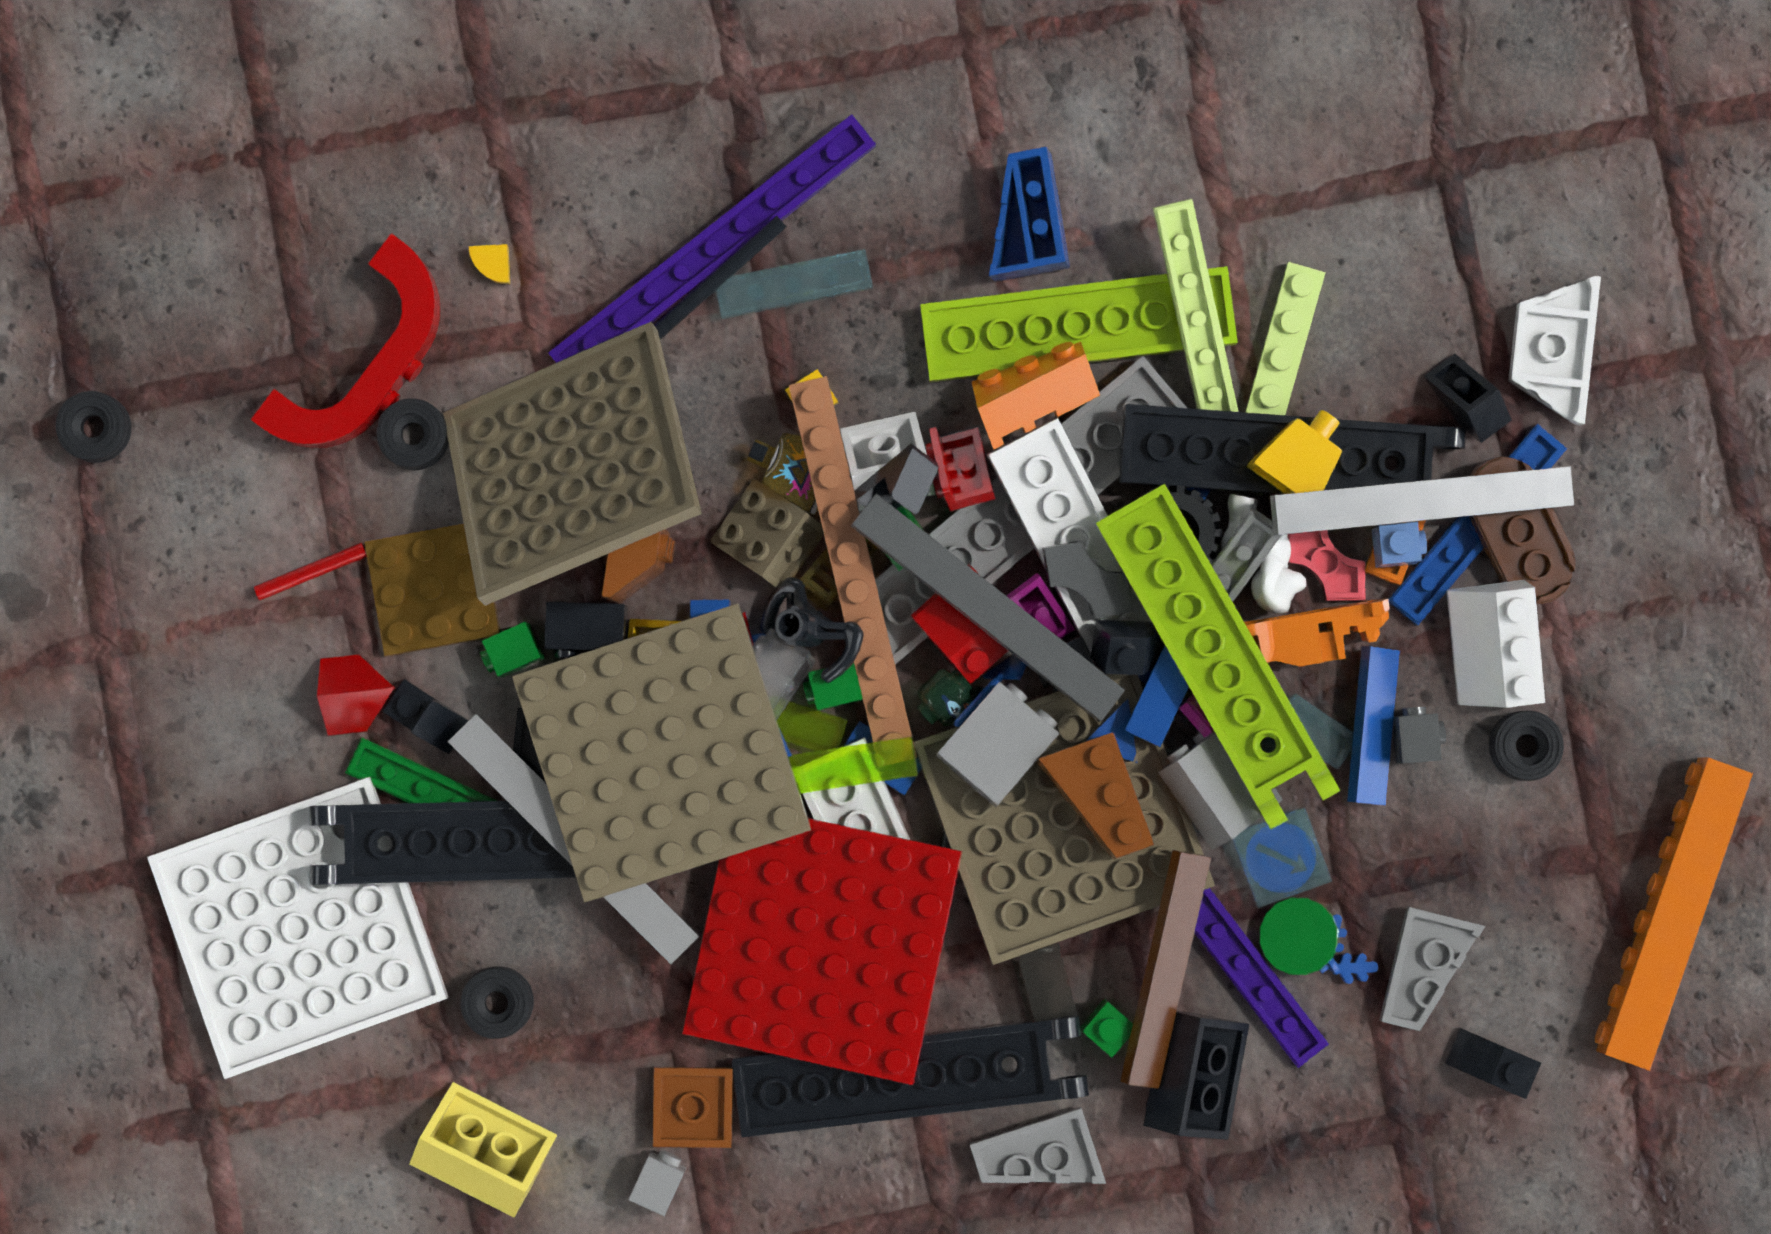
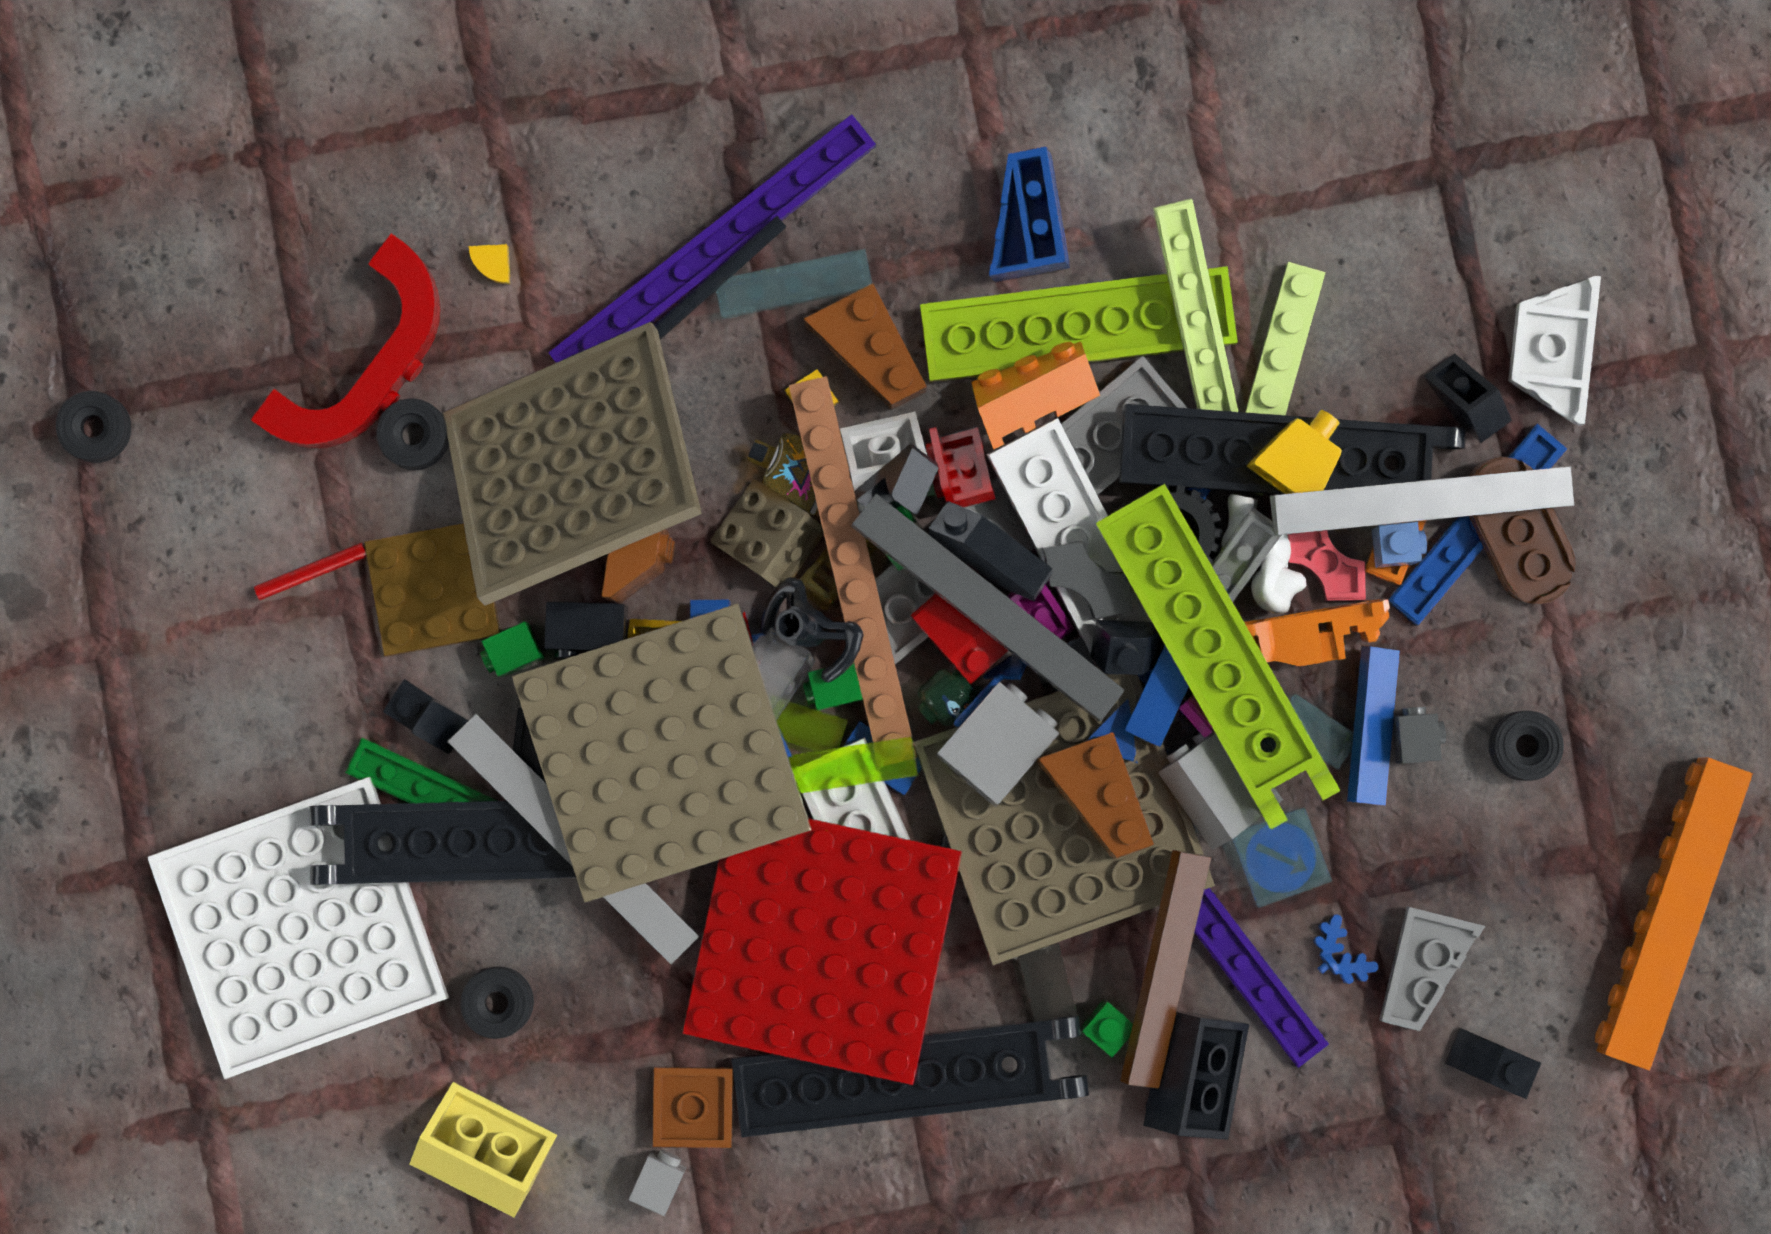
red slope [317,654,395,736] -> none
light grey wing [969,1107,1106,1184] -> none
green tile [1260,897,1339,975] -> none
white slope [1447,580,1545,708] -> none
none -> dark orange wedge [804,283,927,410]
none -> black slope [929,501,1053,601]

